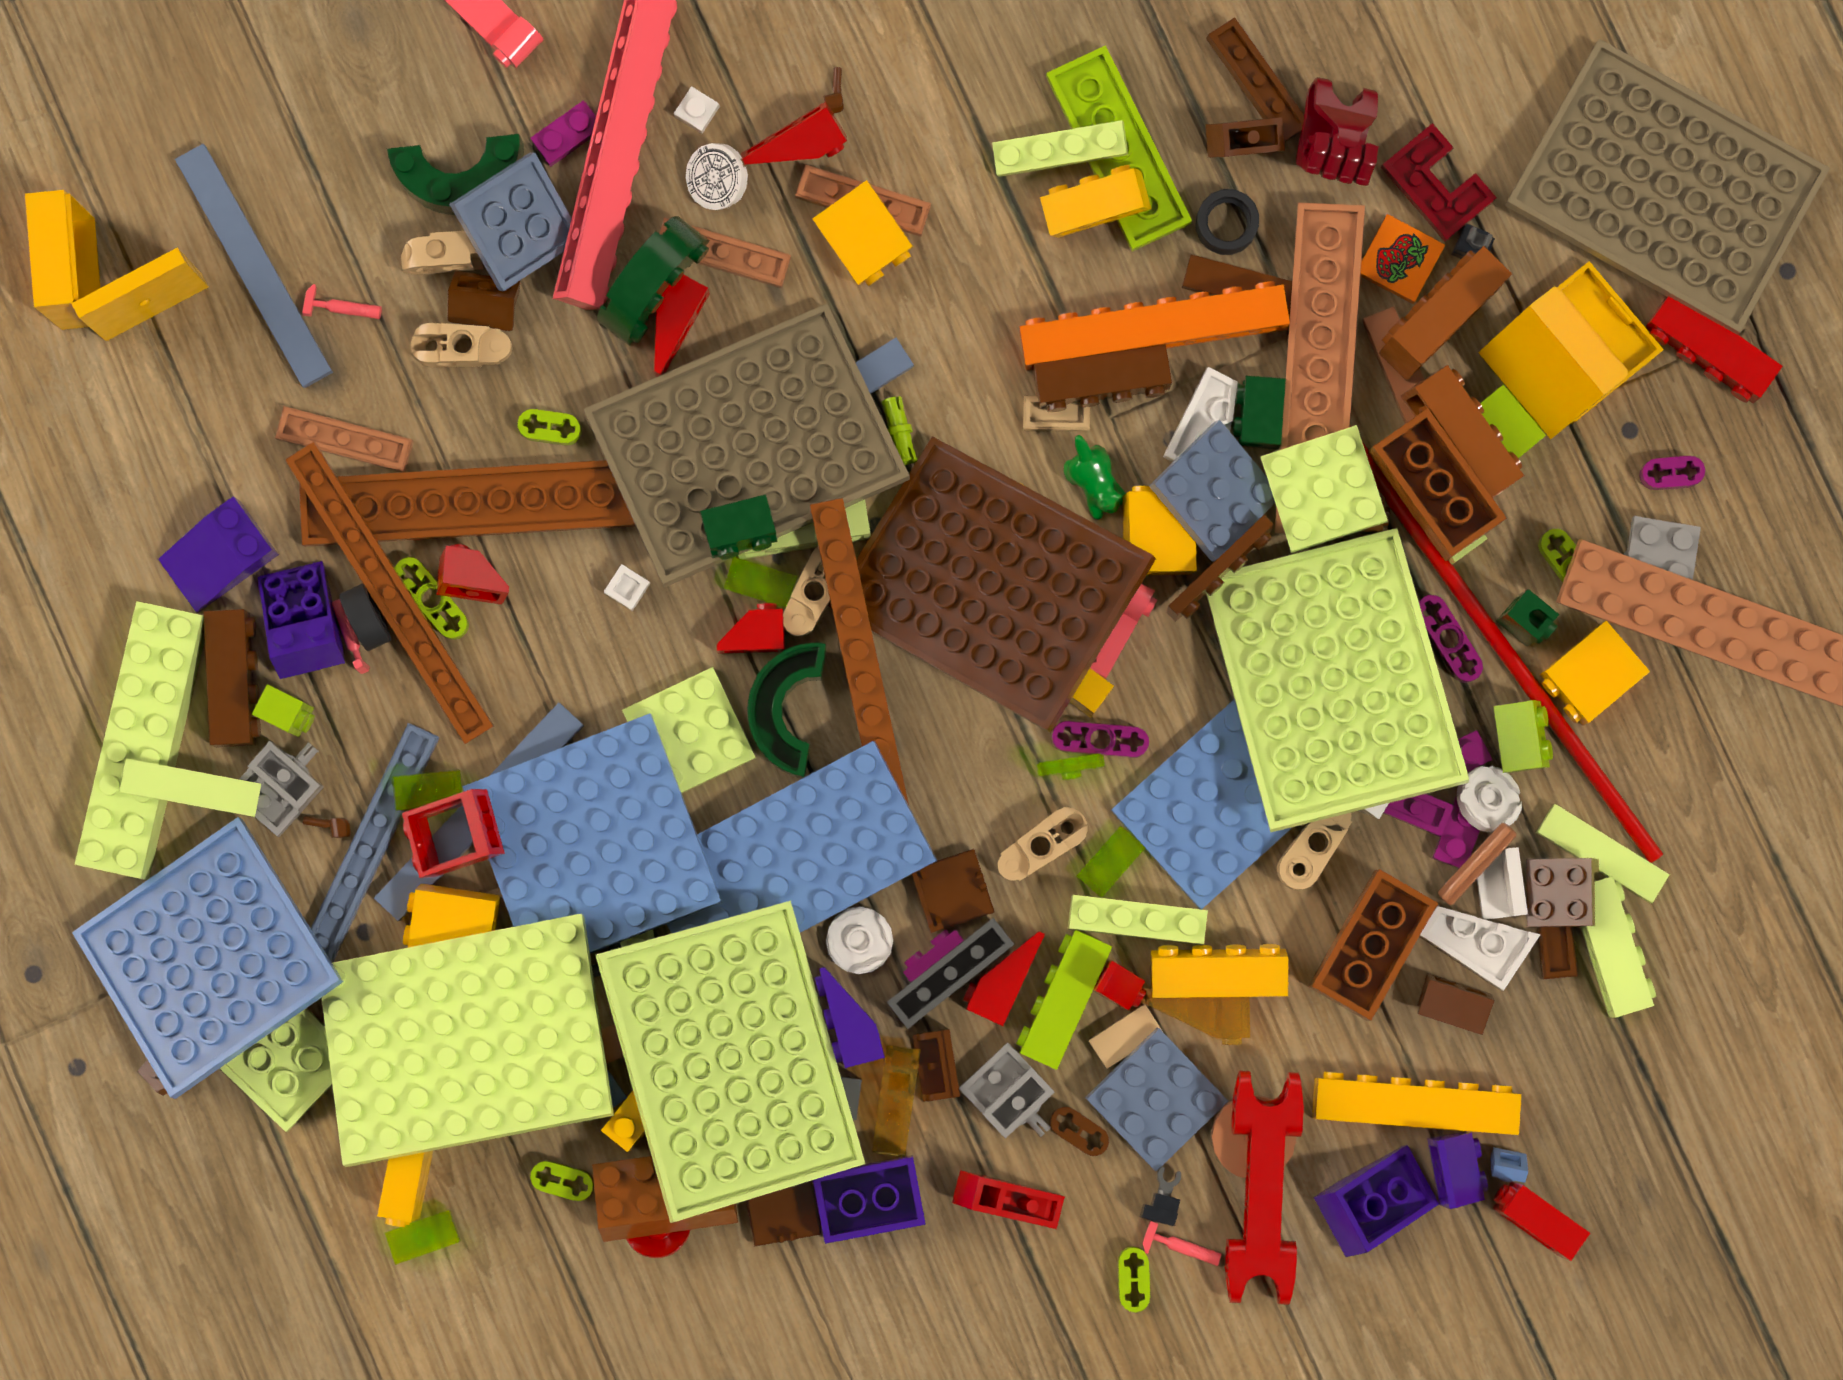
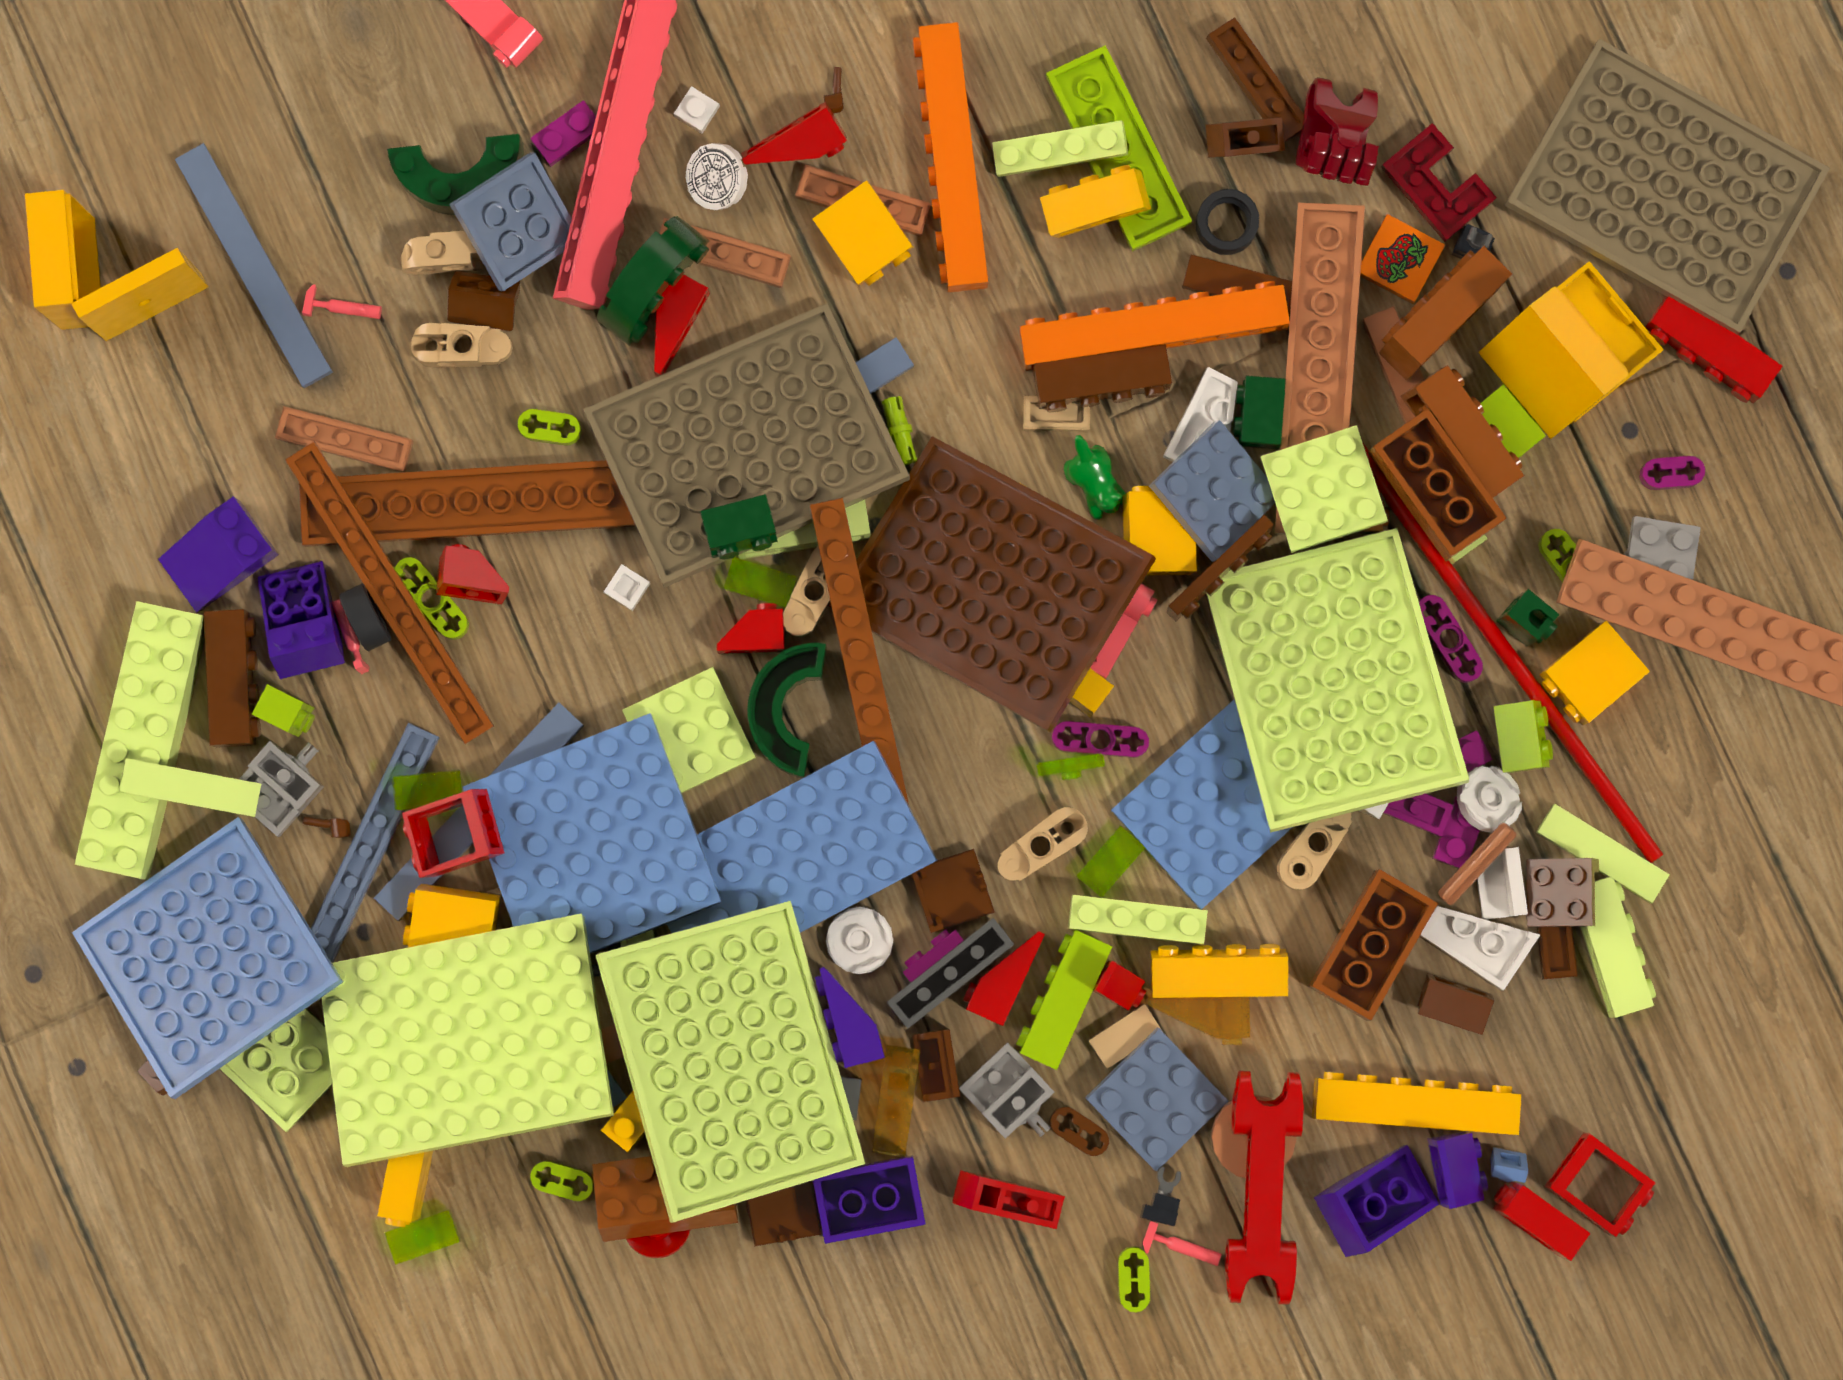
none -> orange brick [913,22,988,293]
none -> red window [1544,1132,1656,1237]

